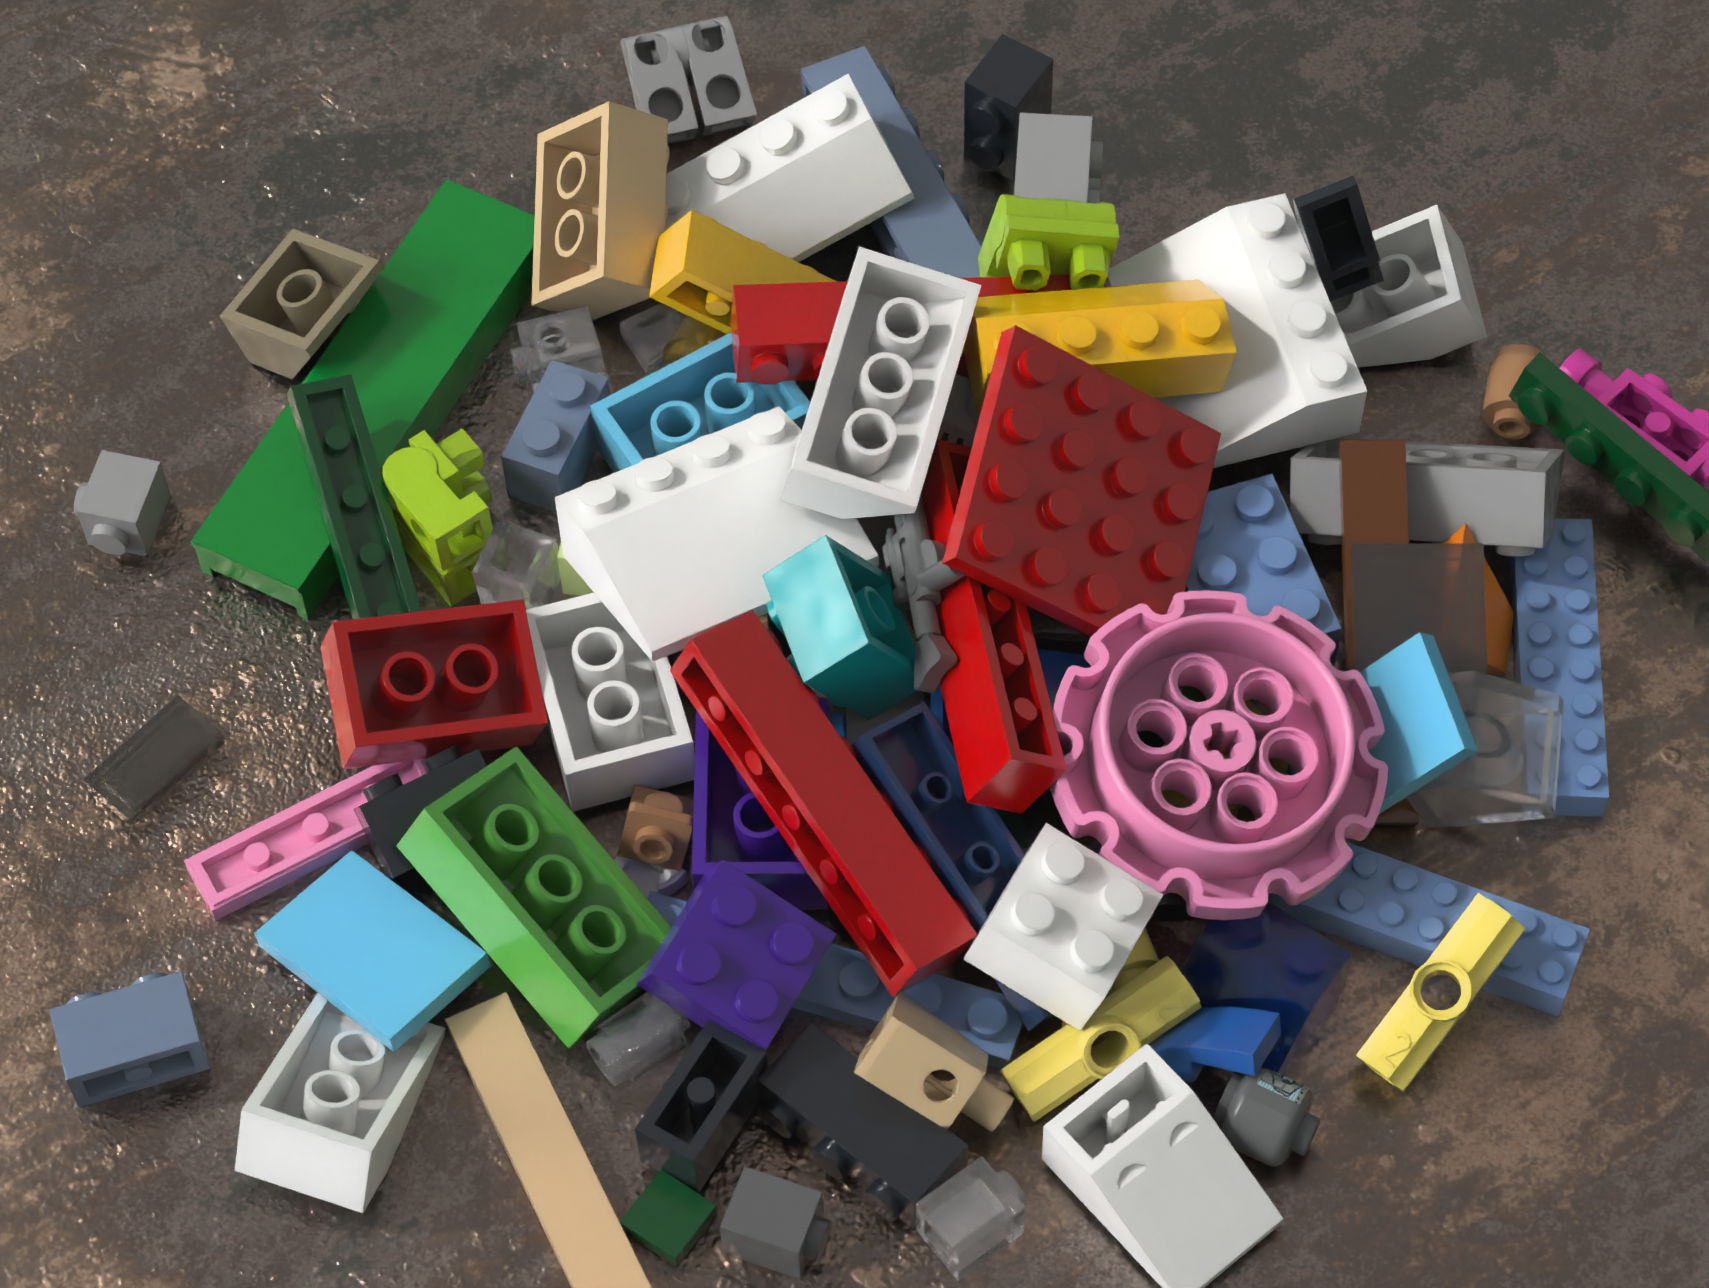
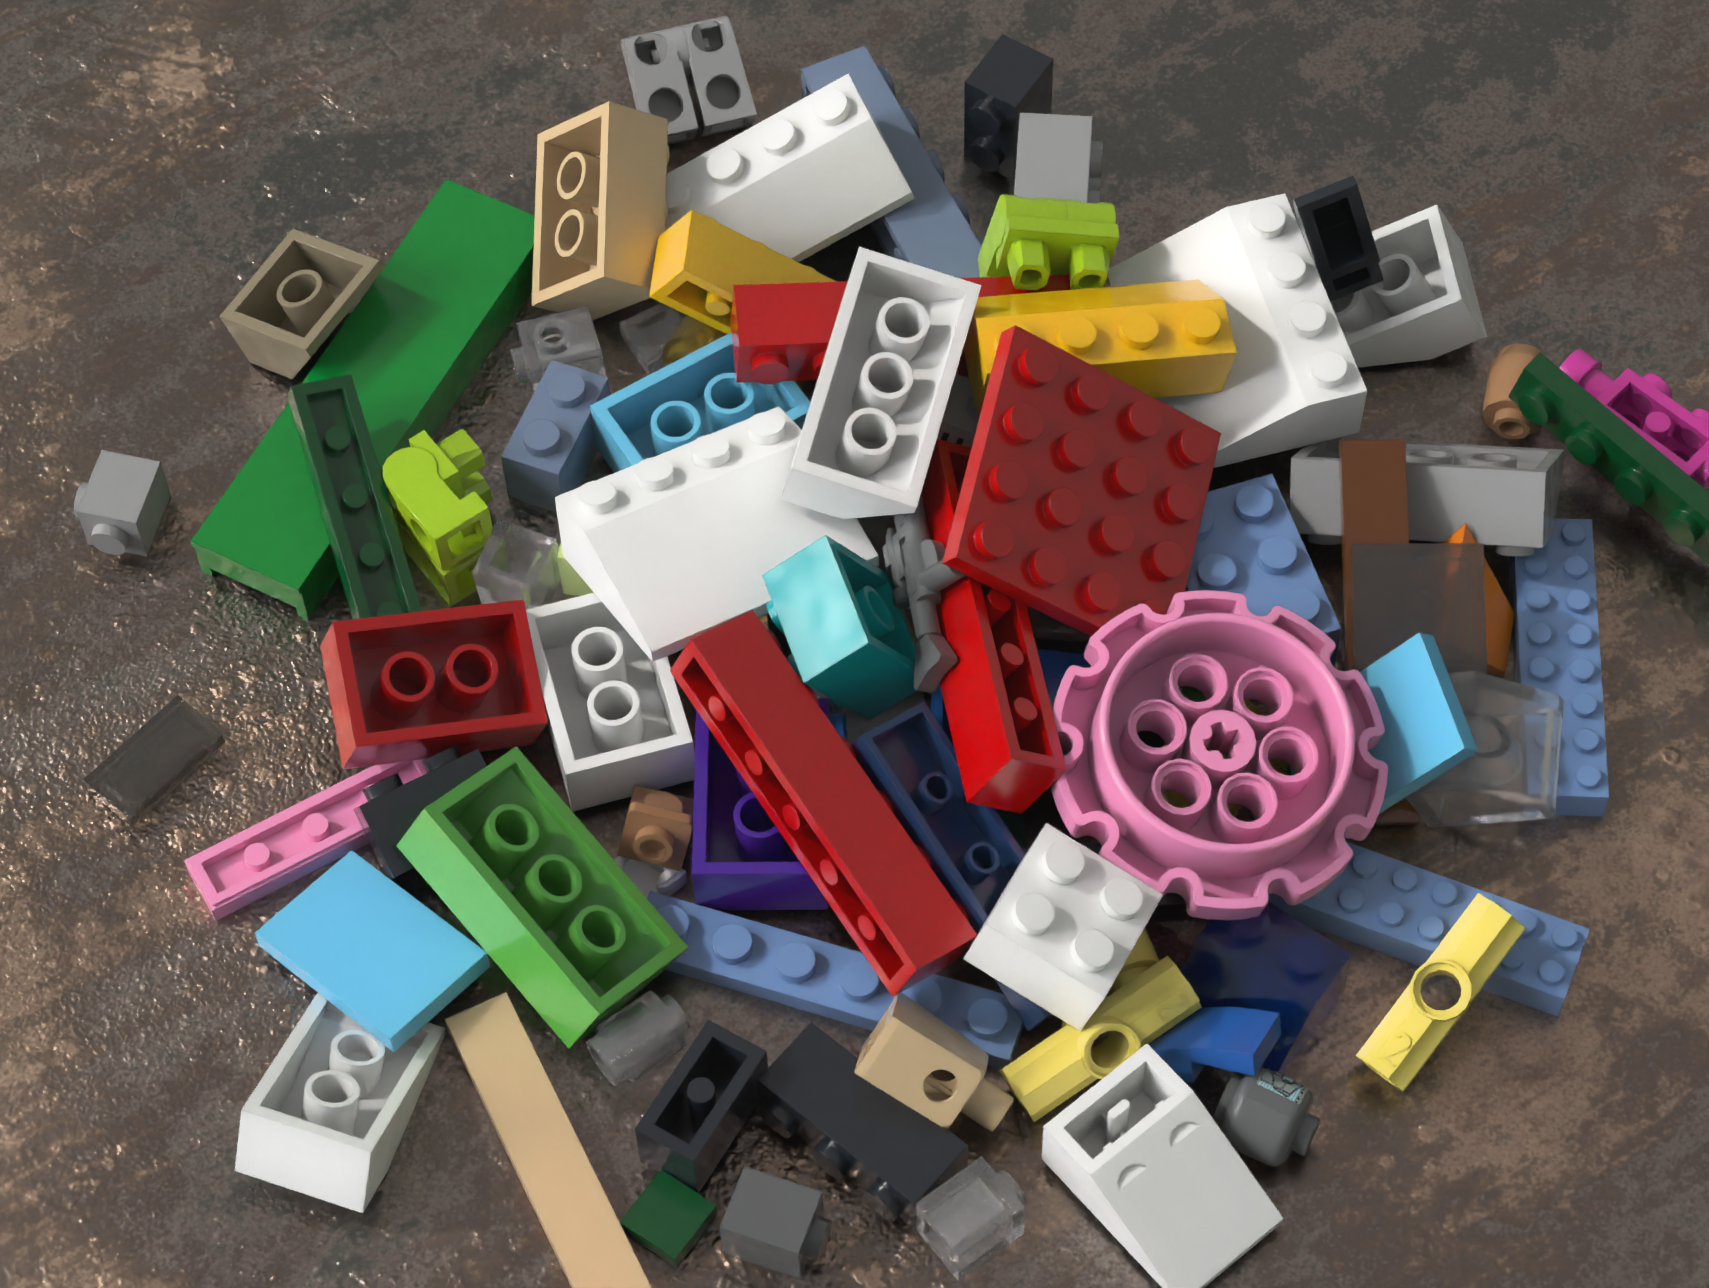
sand blue brick [49,971,210,1108] -> none
dark purple brick [636,859,836,1050] -> none

